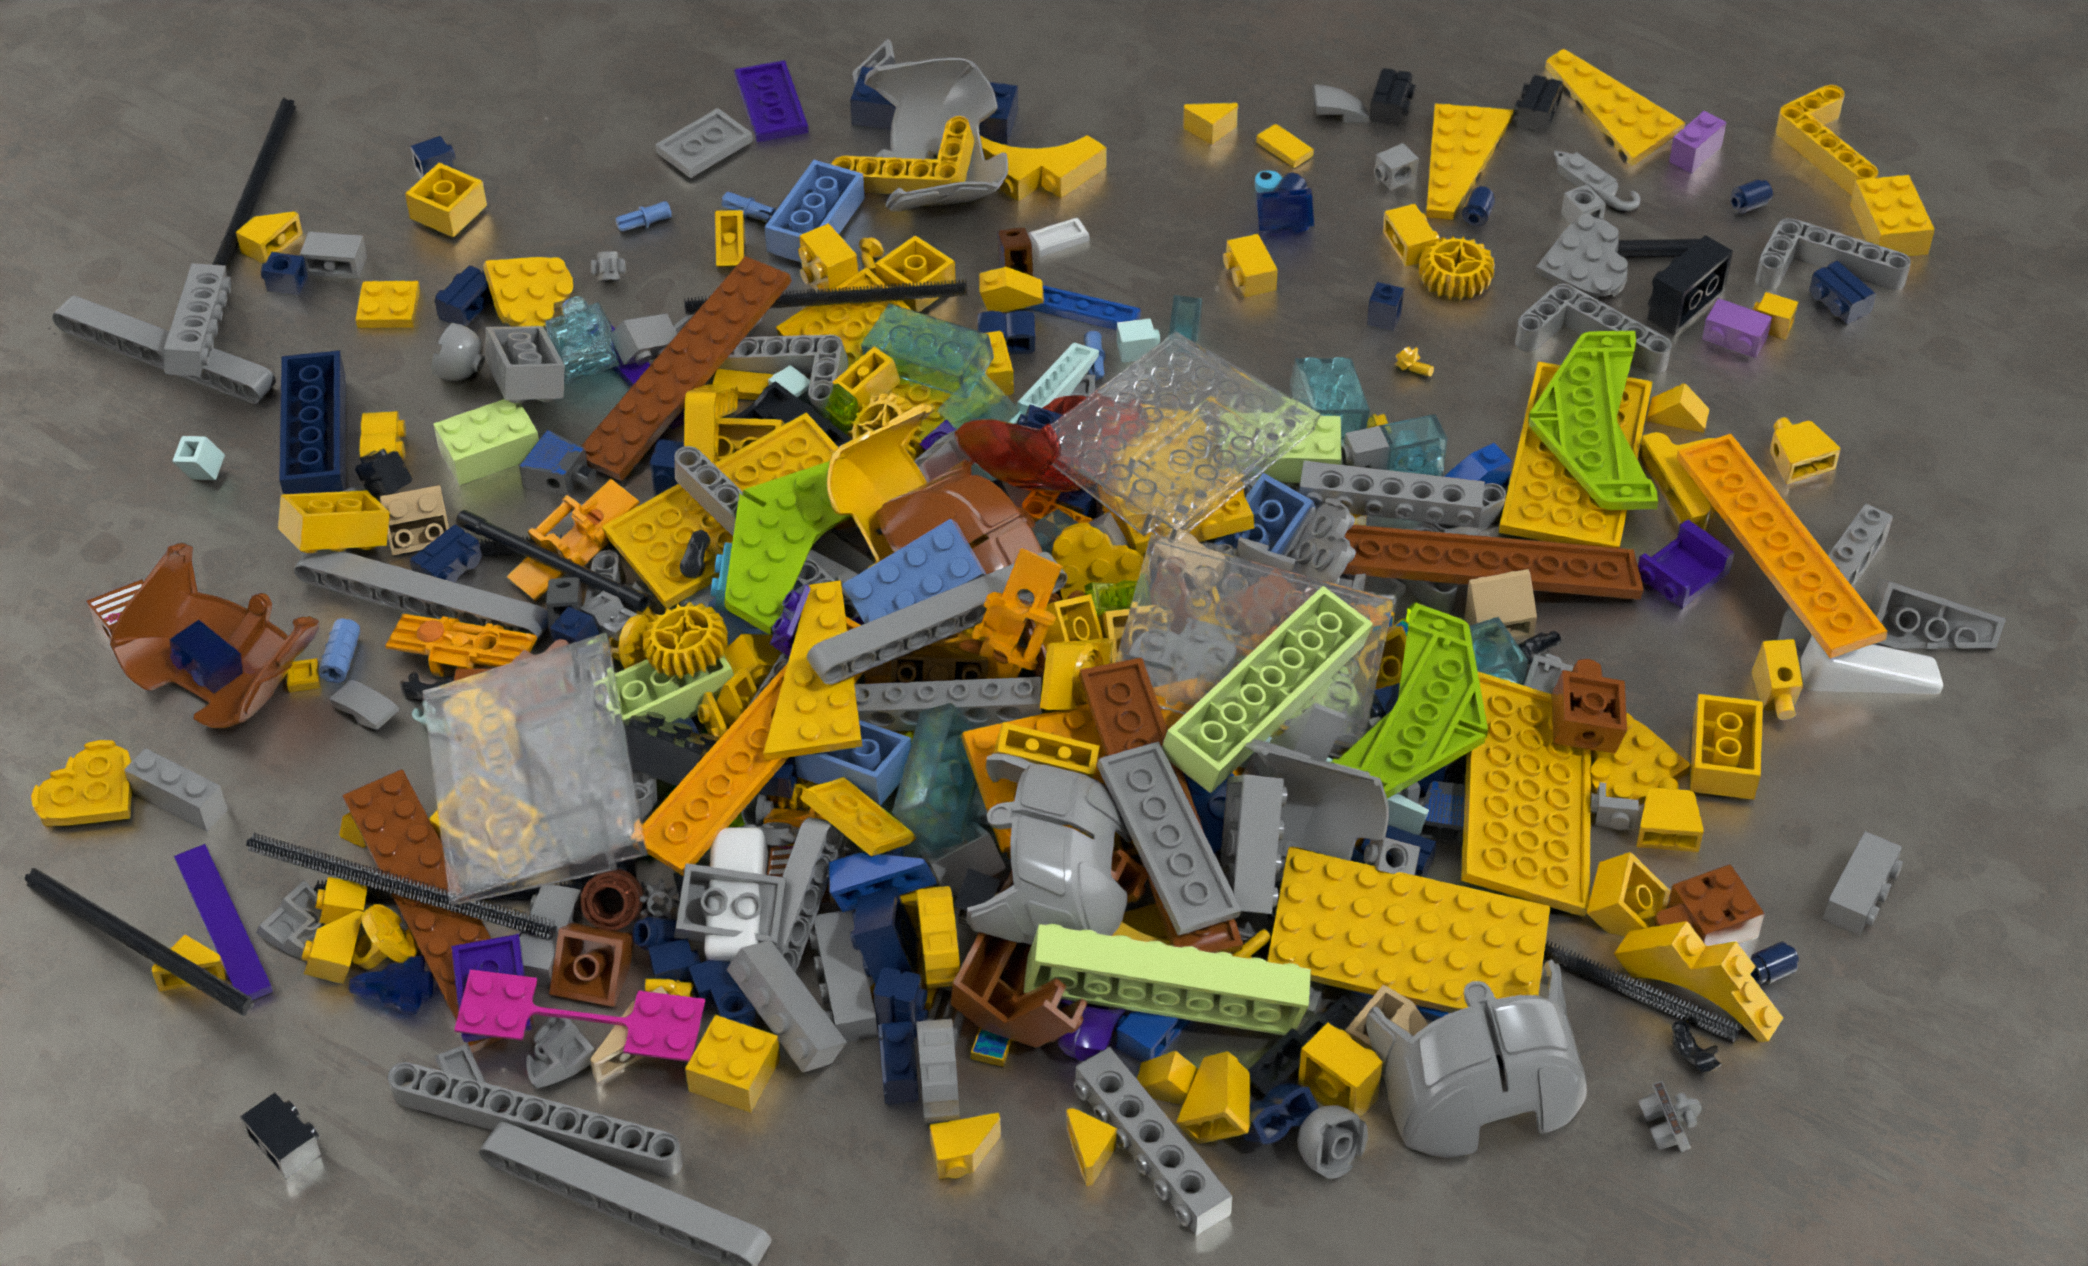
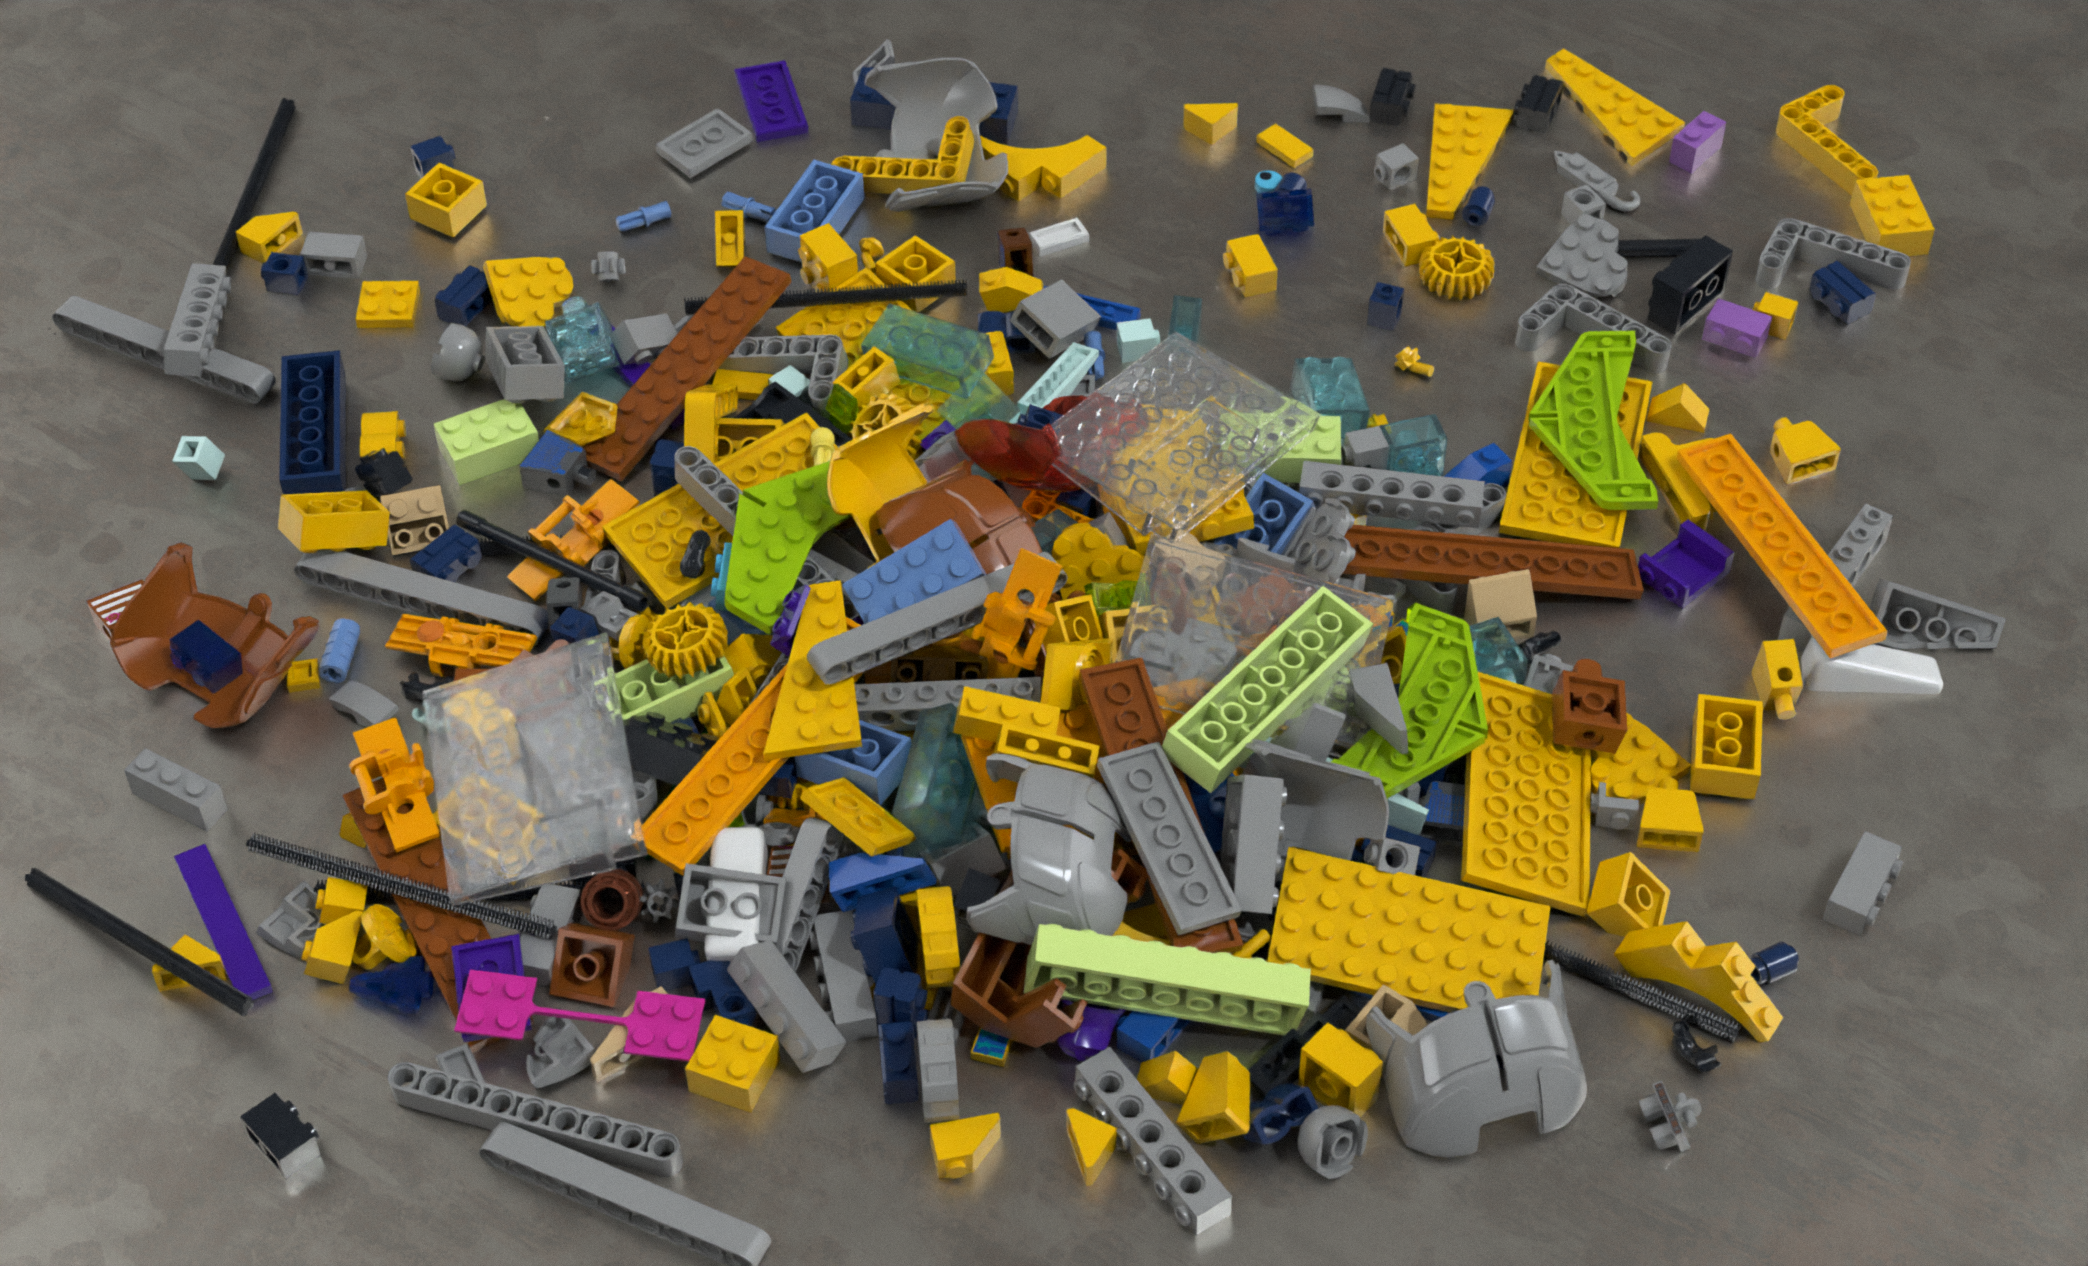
yellow plate [31,740,132,827] -> none
dark blue brick [632,917,681,951] -> none
yellow plate [645,979,694,997] -> none
dark orange brick [1654,864,1765,946] -> none
dark blue brick [1730,179,1773,214] -> none
none -> light orange piece [349,717,441,852]
none -> yellow tile [543,392,618,446]
none -> light yellow axle [810,427,835,466]
none -> yellow brick [953,686,1061,742]
none -> light grey brick [1009,279,1101,359]
none -> light grey slope [1345,663,1408,754]

